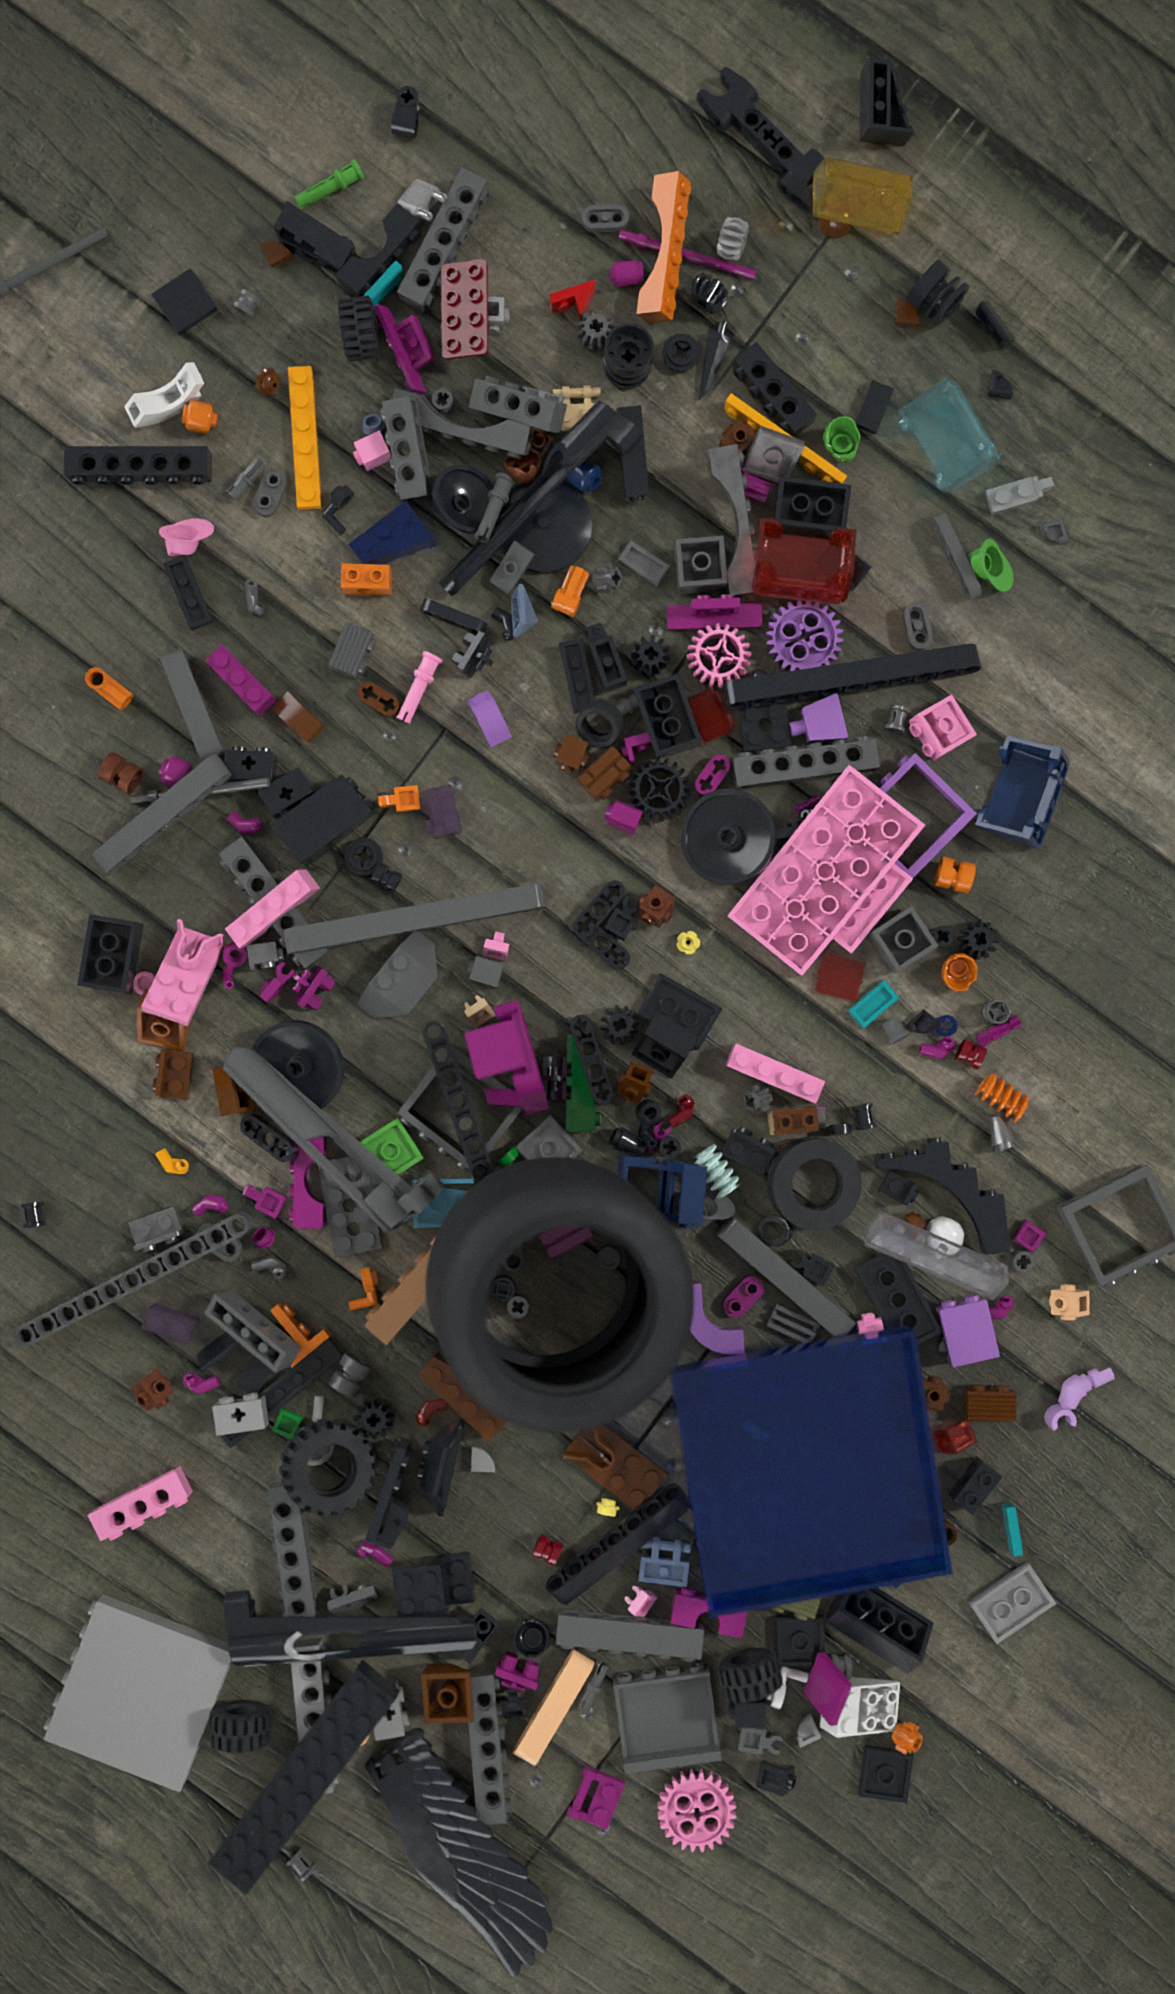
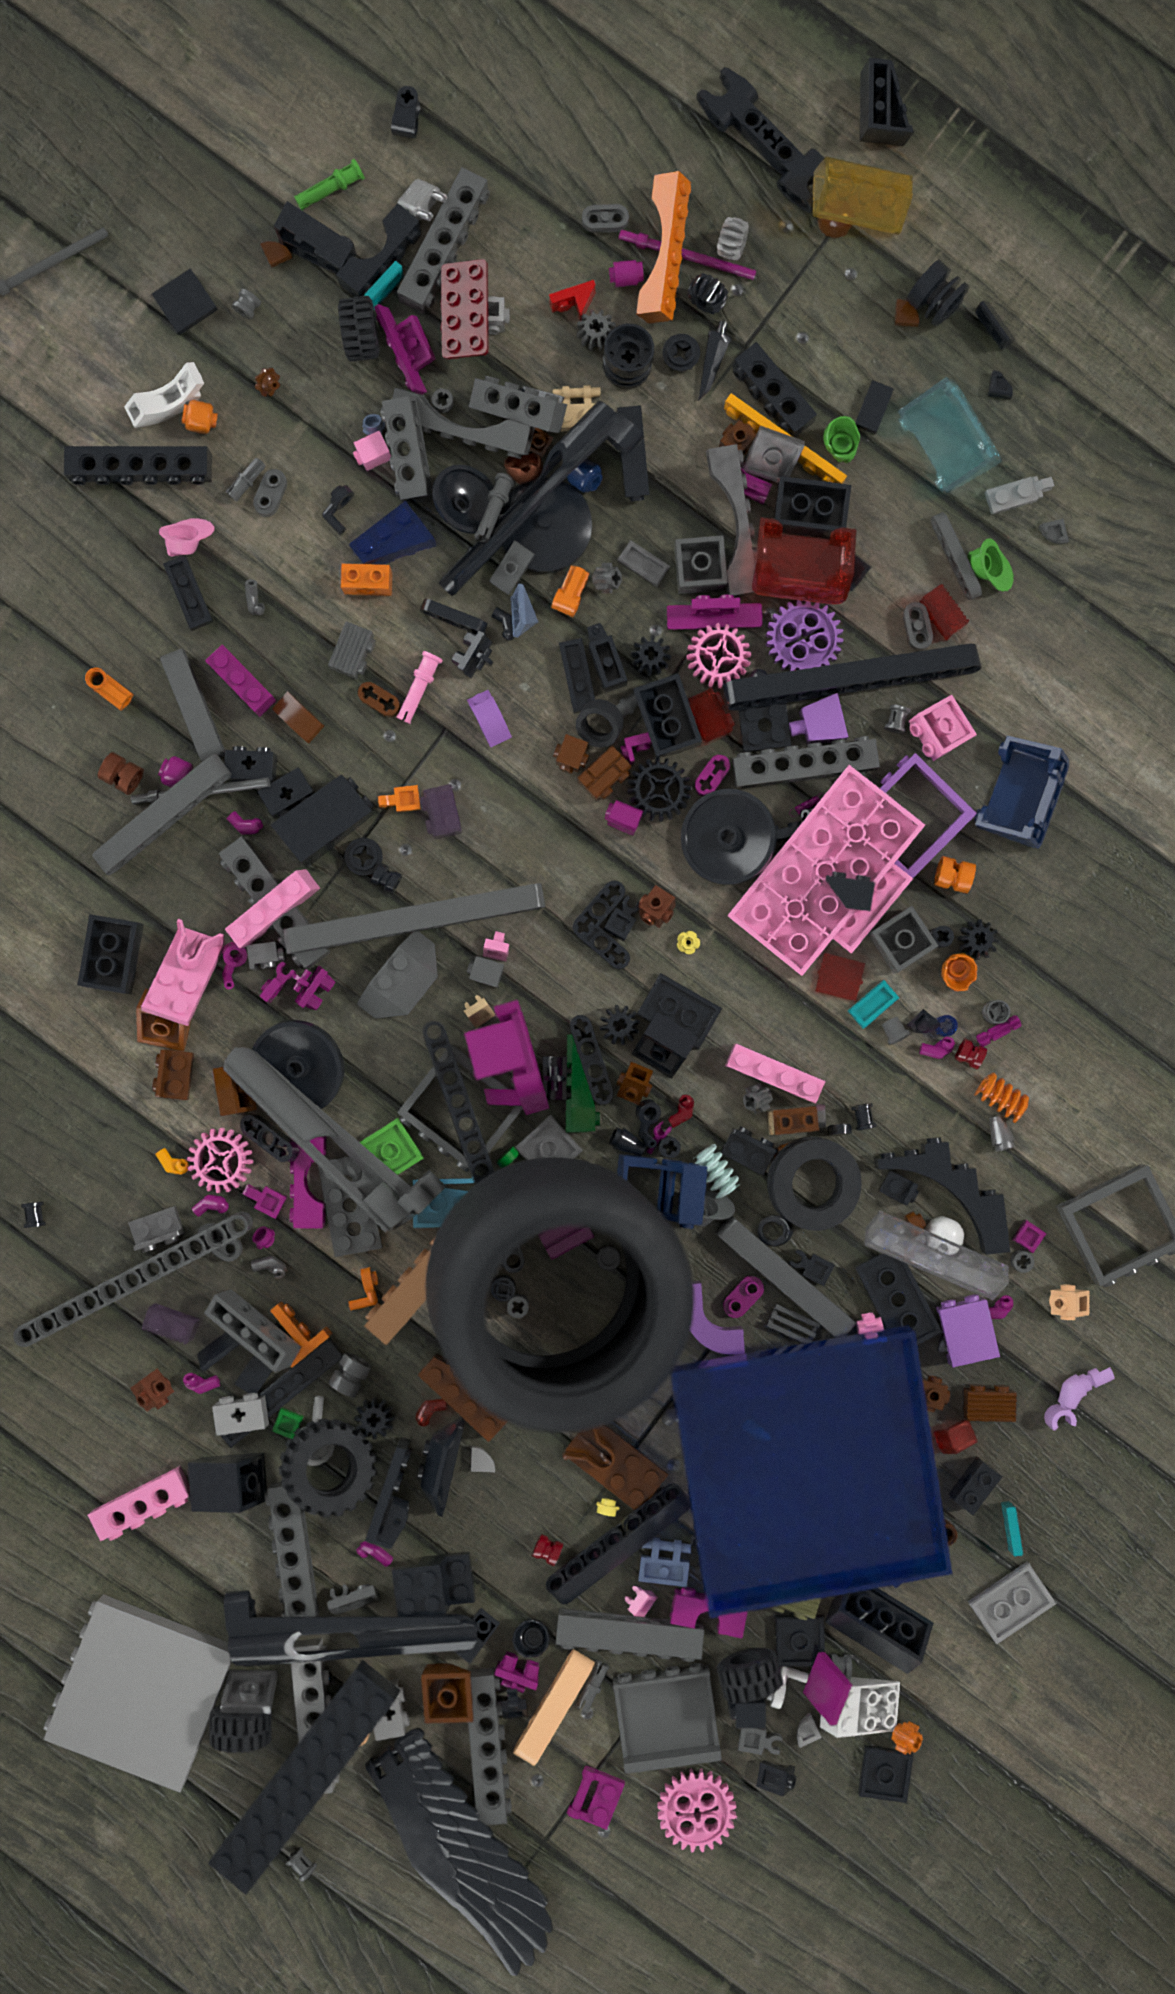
bright pink tile [133,971,156,995] -> none
light orange plate [288,366,322,510] -> none
none -> bright pink gear [187,1128,253,1193]
none -> black slope [188,1452,267,1513]
none -> flat silver plate [220,1670,278,1714]
none -> black slope [826,871,875,911]
none -> clear red brick [919,584,969,641]

